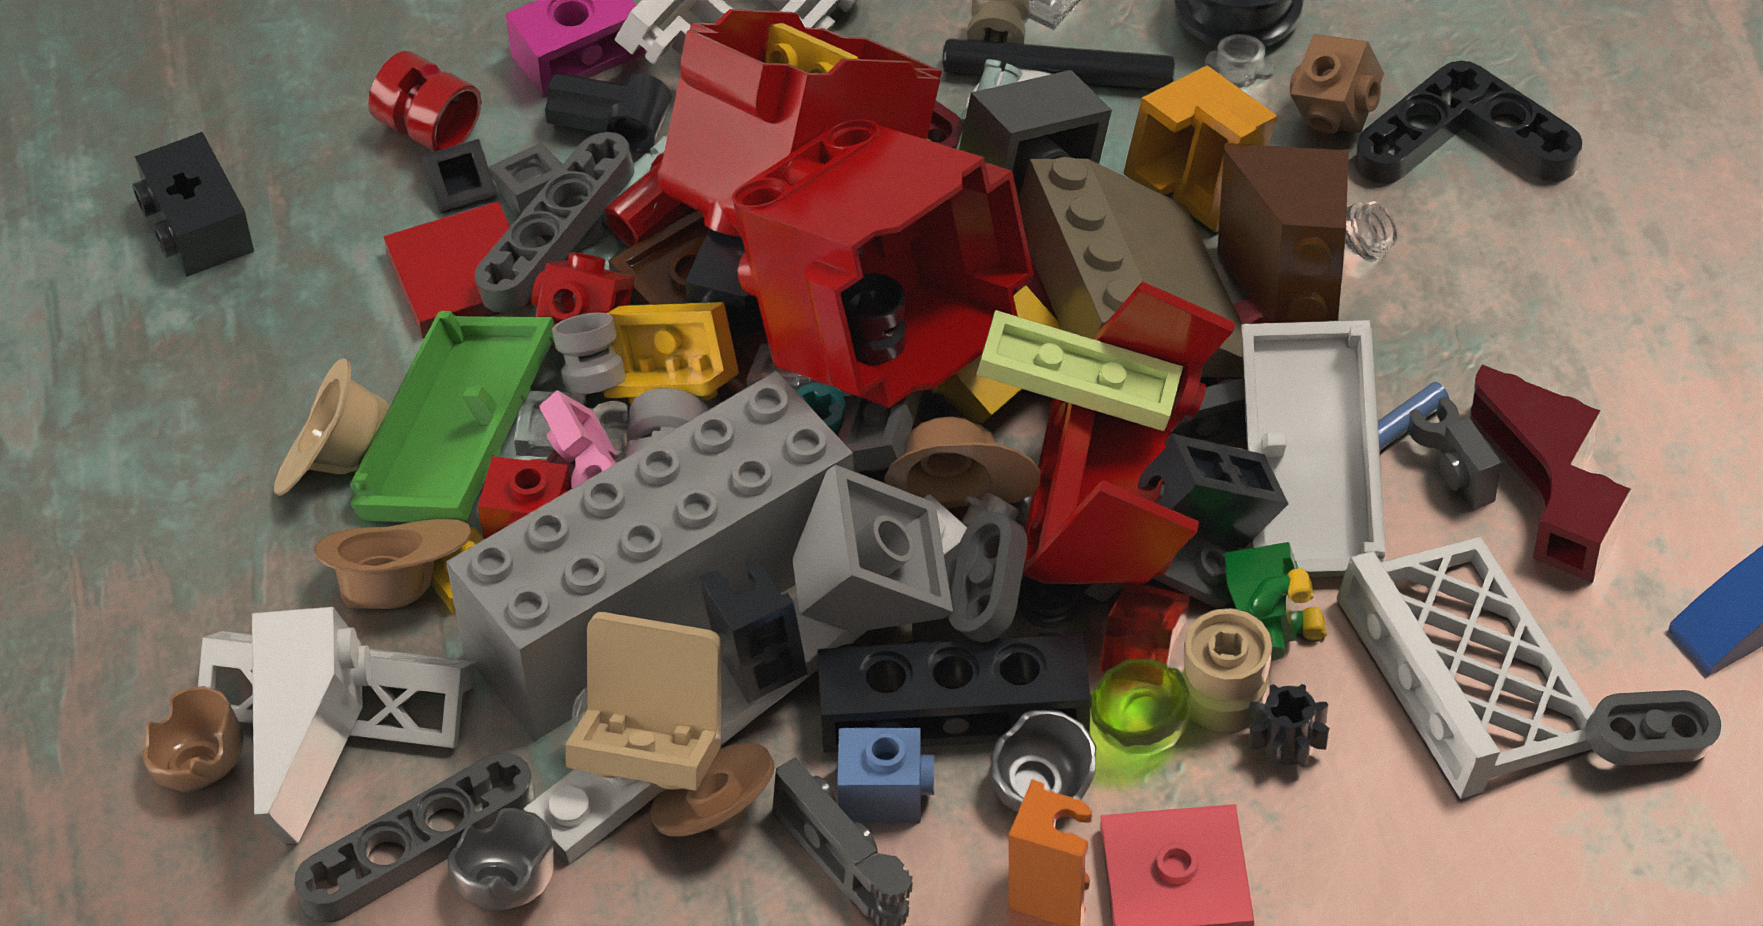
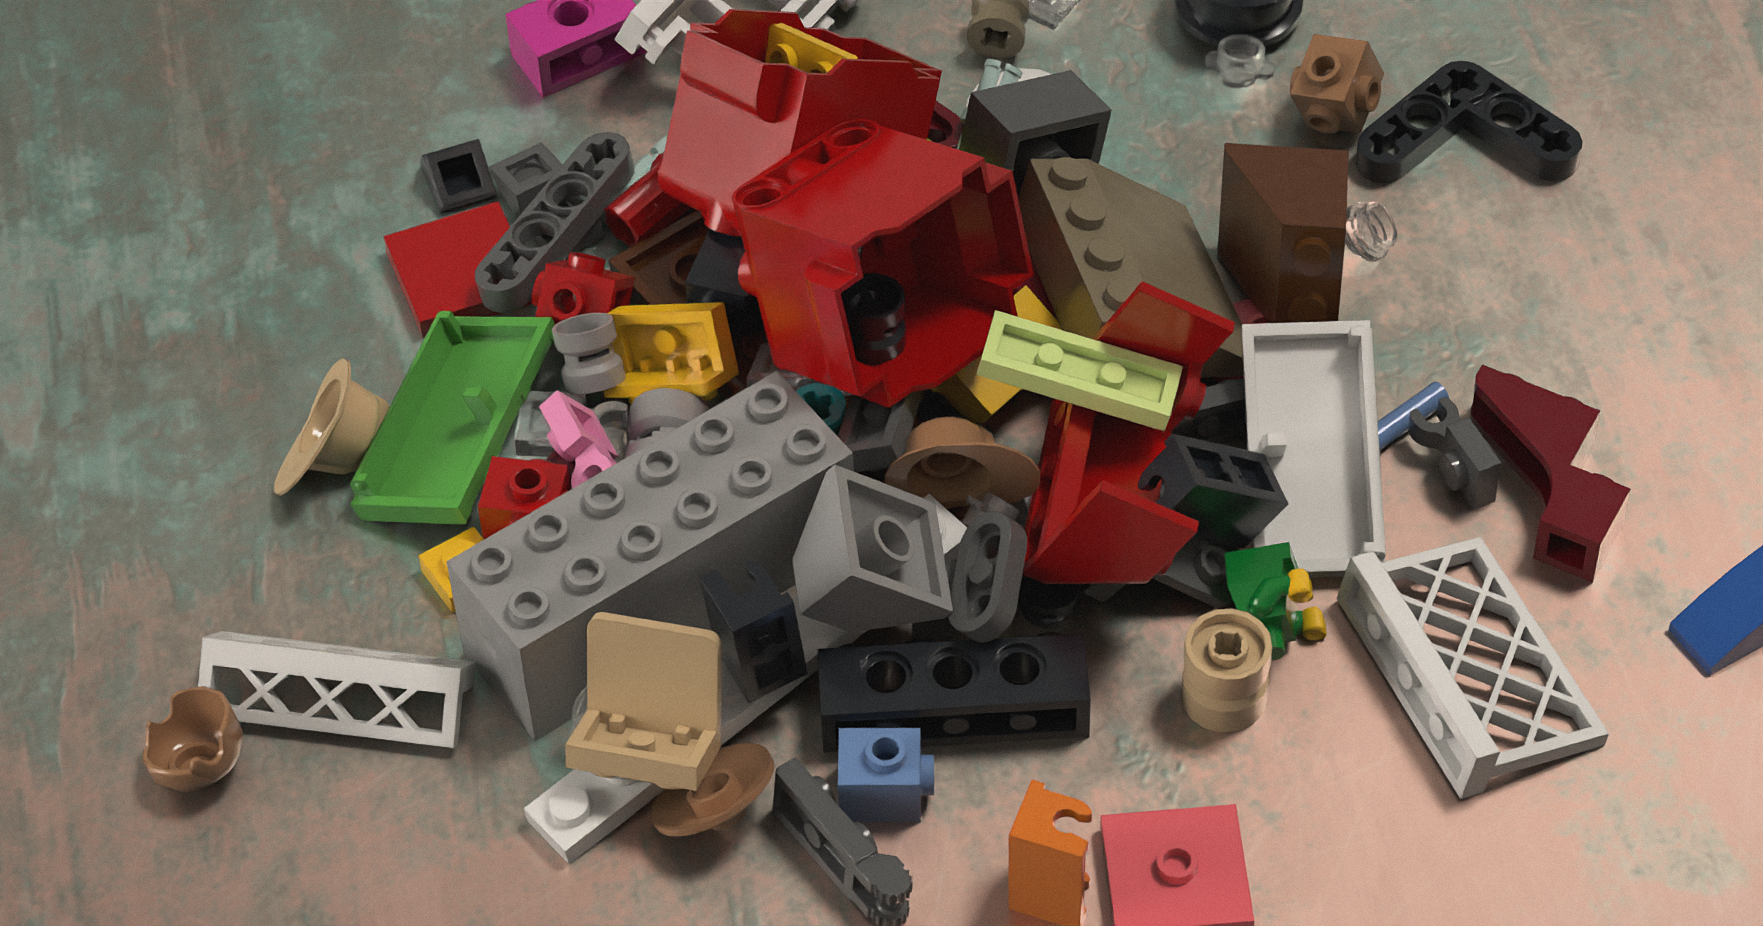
black brick [132,132,254,277] -> none
white slope [252,607,372,844] -> none
dark grey beam [294,753,535,922] -> none
medium nougat piece [315,518,472,609] -> none
red wheel [368,51,482,152] -> none
flat silver hair [448,808,553,911] -> none
black piece [545,73,672,153] -> none
black axle [942,38,1175,90] -> none
flat silver hair [989,710,1096,812] -> none
clear neon green hair [1090,659,1192,755] -> none
clear red bracket [1100,584,1191,687] -> none
light orange plate [1123,65,1277,232] -> none
black gear [1248,684,1330,767] -> none
dark grey plate [1586,690,1721,766] -> none

